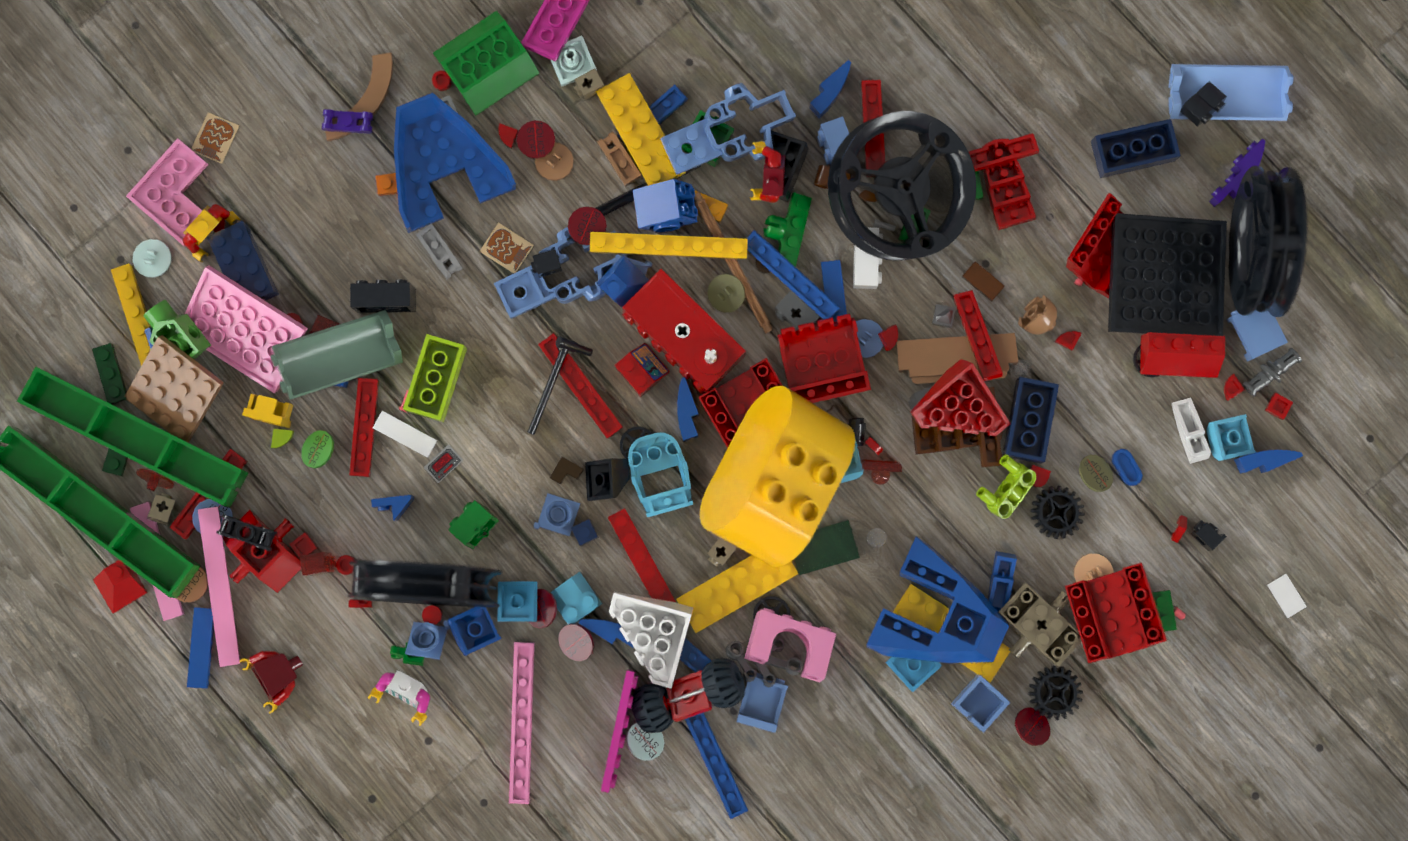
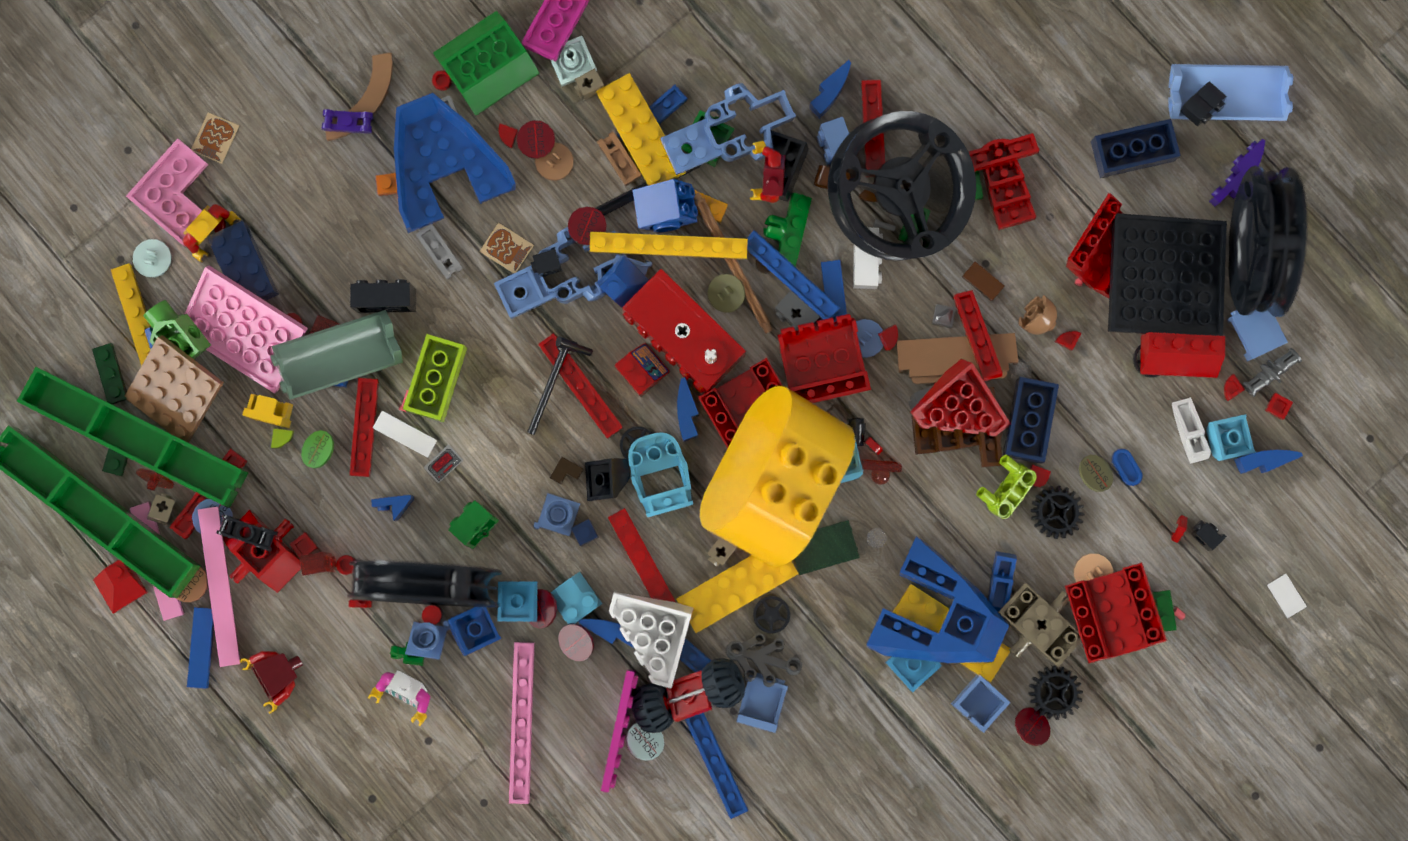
bright pink arch [744,608,836,682] -> none

